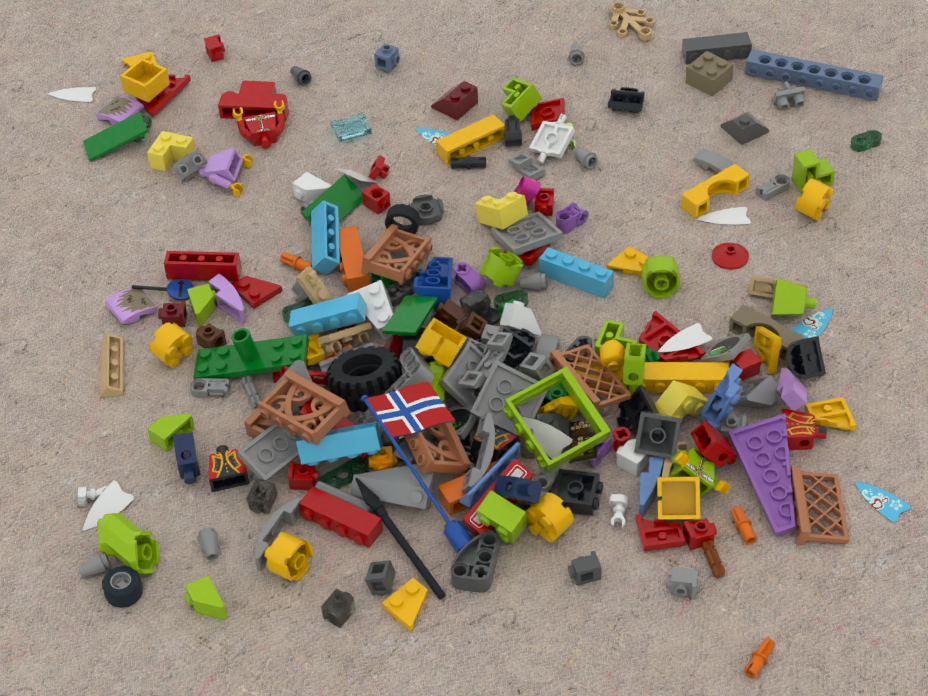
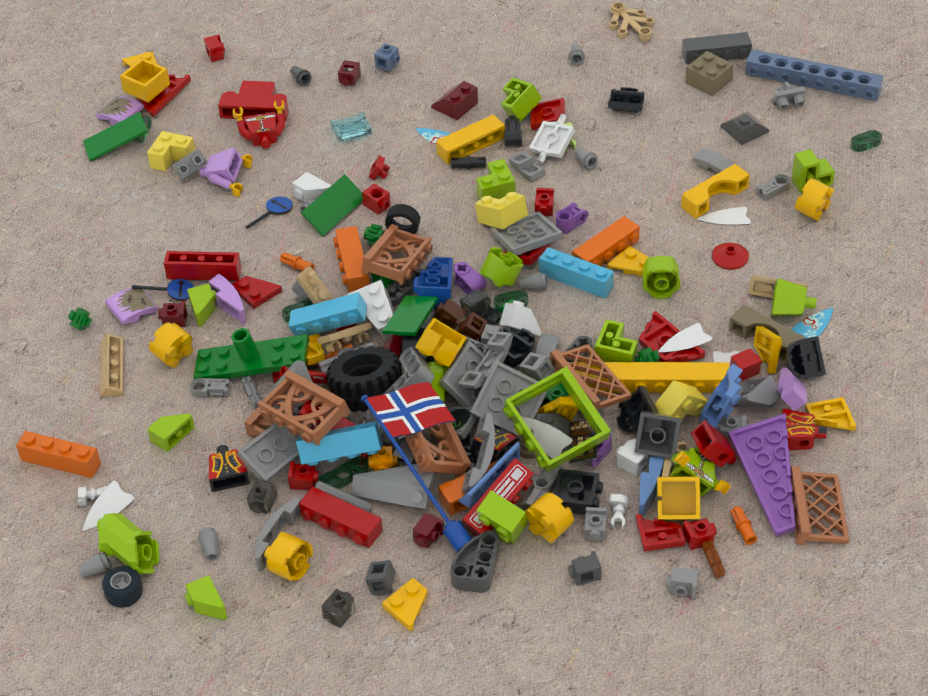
white sticker [47,87,96,102] -> none
dark blue torso [173,432,201,484] -> none
reddish brown brick [195,323,227,349] -> none
medium azure brick [311,200,340,275] -> none
white sticker [335,168,378,183] -> none
black piece [355,478,446,599] -> none
dark grey plate [408,194,444,225] -> none
dark blue torso [494,475,542,504] -> none
dark pink piece [514,176,541,208] -> none
yellow head [599,340,625,371] -> none
red bush [613,427,631,452] -> none
lime torso [623,343,646,393] -> none
tile [700,333,751,362] -> none
orange axle [744,638,775,679] -> none
medium azure sticker [855,481,911,523] -> none
none -> orange brick [16,431,101,478]
none -> green gear [68,307,92,330]
none -> blue piece [245,196,293,229]
none -> dark red brick [338,60,361,86]
none -> green gear [364,224,385,246]
none -> dark red brick [412,513,444,549]
none -> lime brick [476,159,516,200]
none -> orange brick [572,216,640,266]
none -> light grey brick [584,507,607,541]

